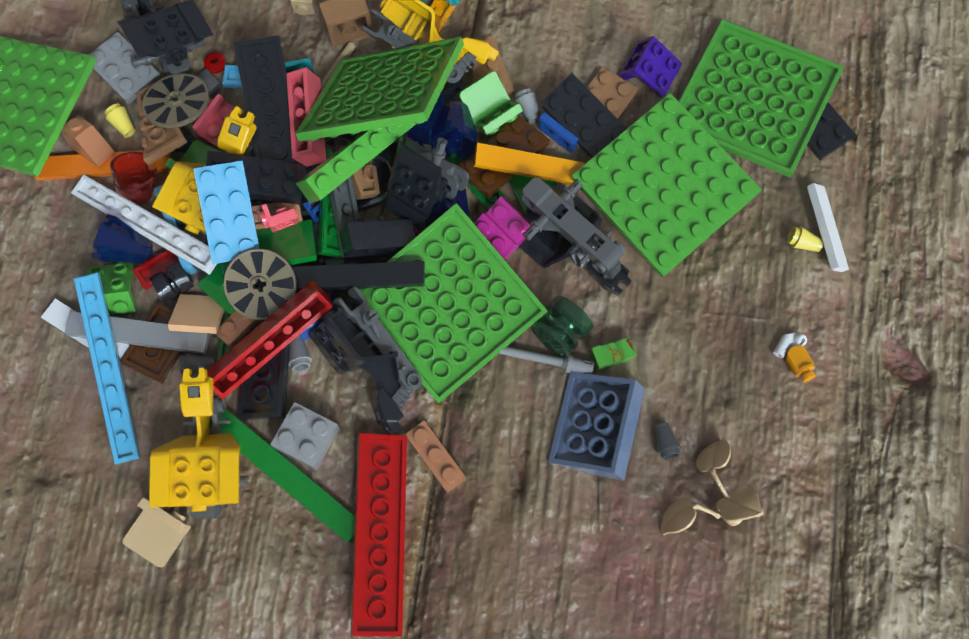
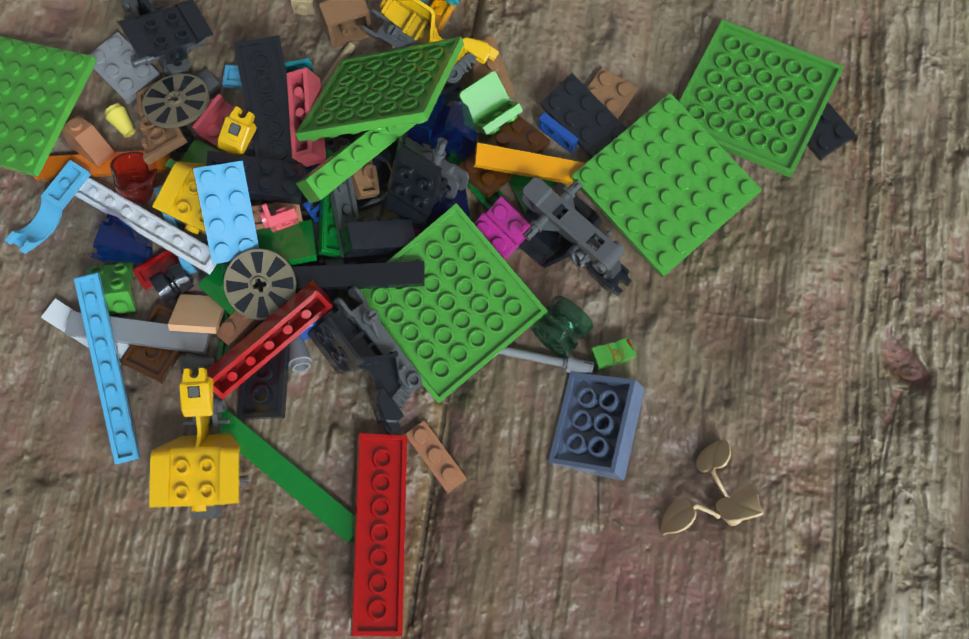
tan bracket [123,497,191,567] -> none
red plate [204,52,226,74] -> none
light grey brick [270,402,340,471] -> none
light grey cone [515,88,540,123] -> none
dark purple bracket [619,36,682,97] -> none
dark grey cone [655,423,681,460] -> none
white arm [773,332,807,358] -> none
light orange arm [785,345,816,382] -> none
light yellow cone [787,226,823,252] -> none
white tile [807,183,849,272] -> none
none -> medium azure piece [5,160,91,254]

